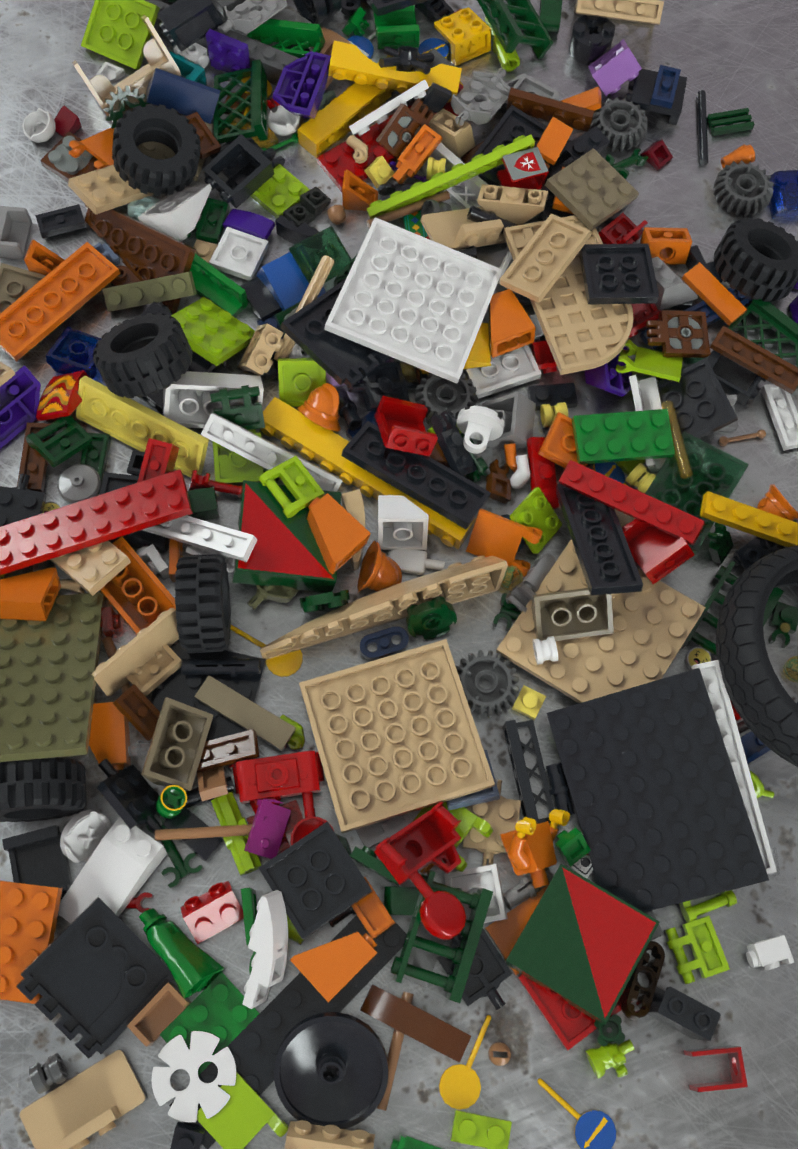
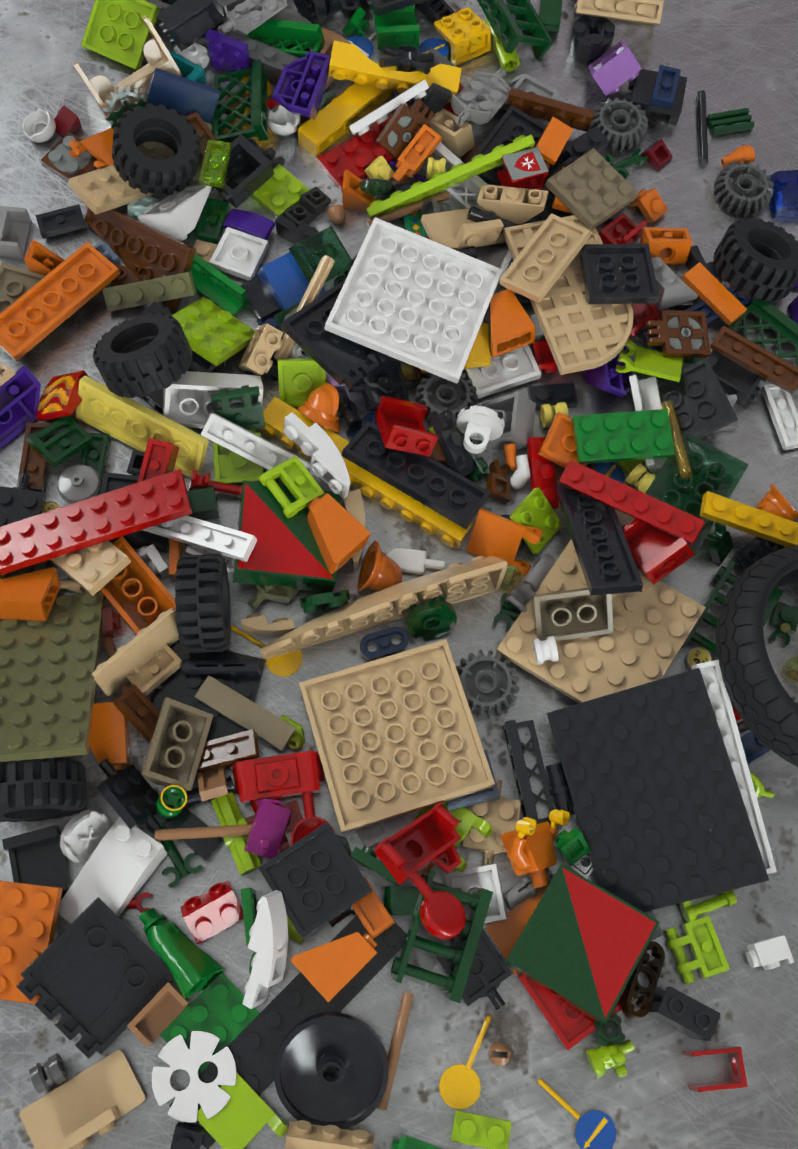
clear blue slope [46,326,102,379] -> none
white tile [95,61,125,83] -> none
green hinge [262,133,298,151] -> none
tan arm [346,135,368,164] -> none
reddish brown slope [360,984,471,1063] -> none
white slope [378,495,429,550] -> none
light yellow plate [512,685,546,720] -> none
orange tile [561,87,601,111] -> none
medium nougat hinge [718,429,766,447] -> none
none -> clear neon green plate [199,140,232,188]
none -> tan slope [241,613,295,637]
none -> white slope [283,412,350,499]
none -> clear green tile [360,179,391,198]
none -> orange bracket [629,188,668,224]

